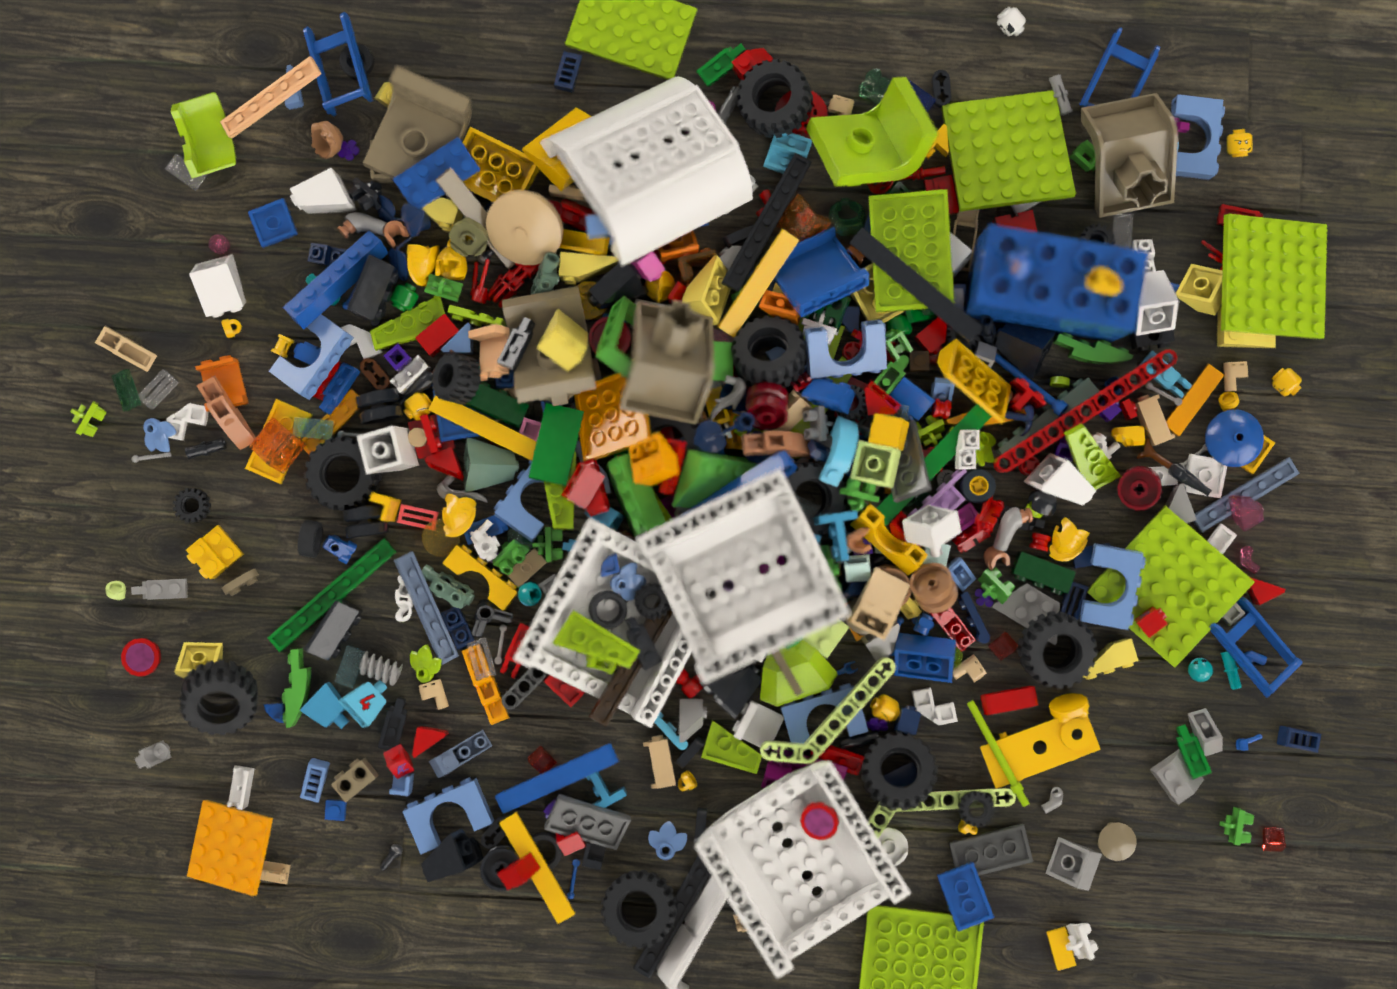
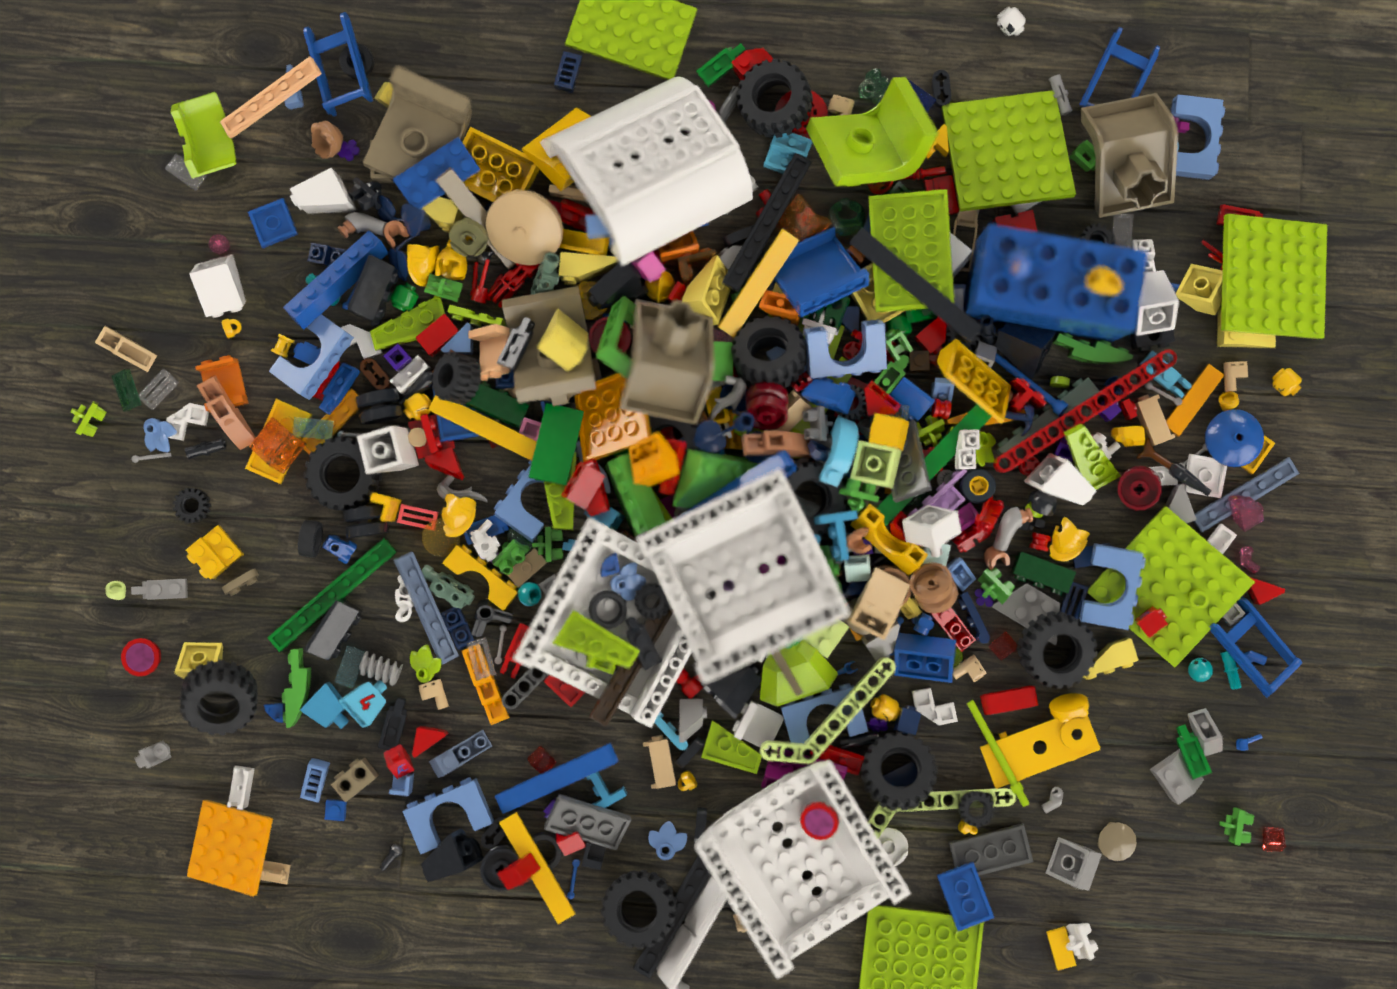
sand green slope [463,438,519,492] -> none
yellow head [1226,129,1253,157] -> none
dark blue slope [1277,726,1321,753] -> none

